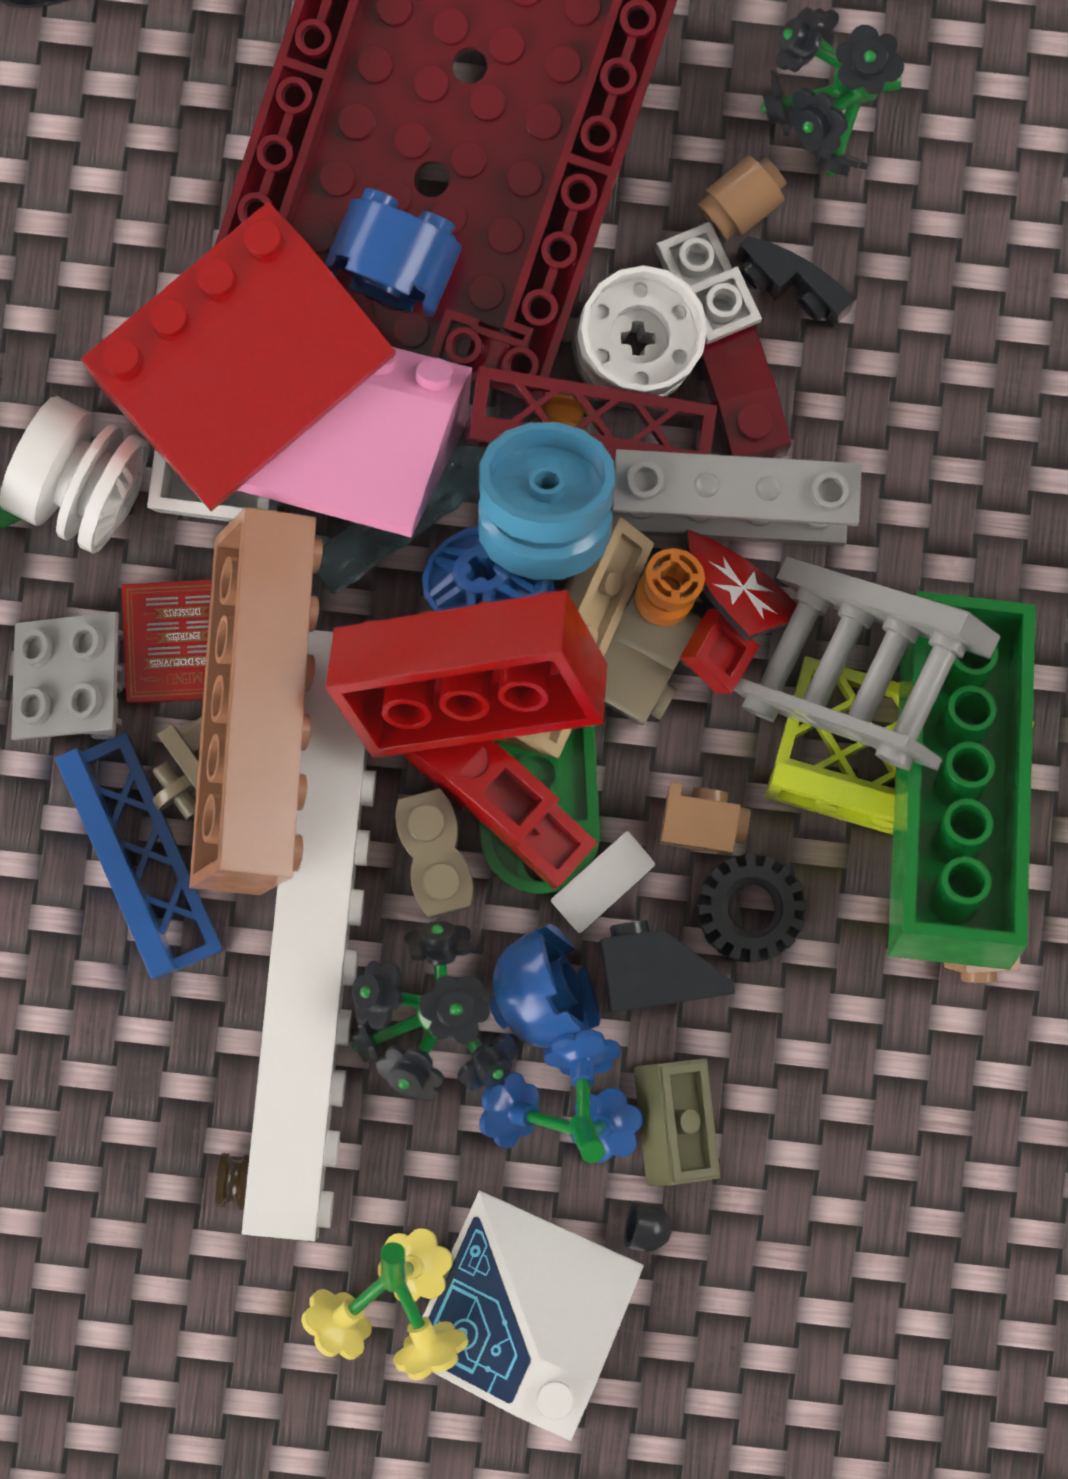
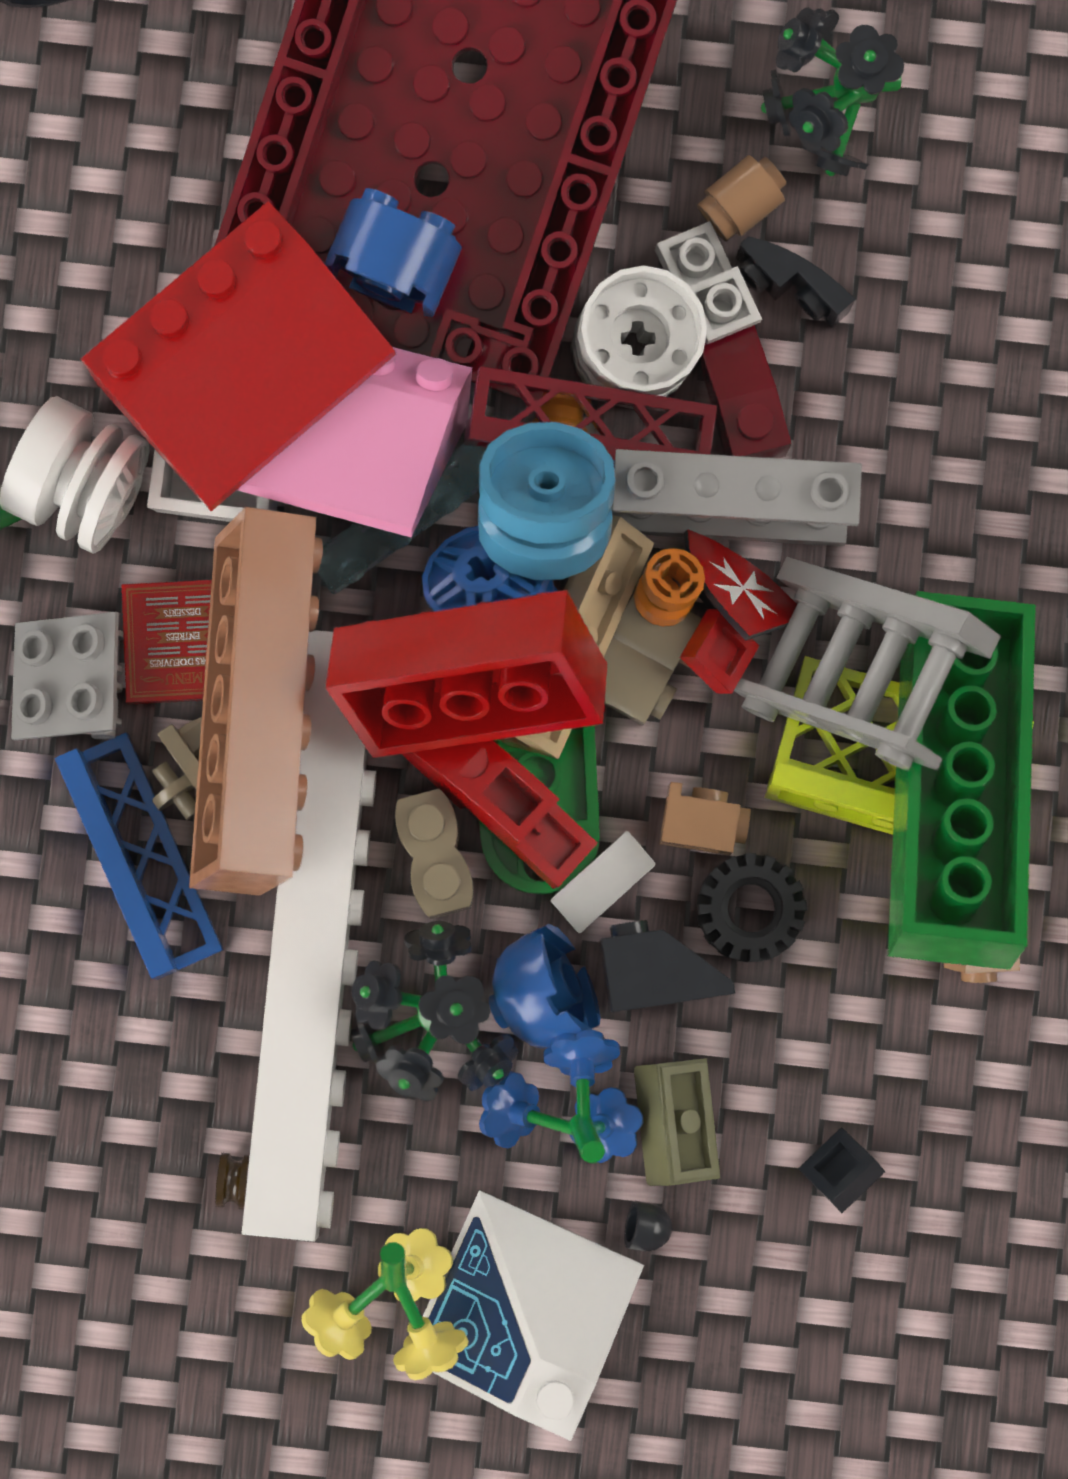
none -> black plate [798,1127,885,1213]

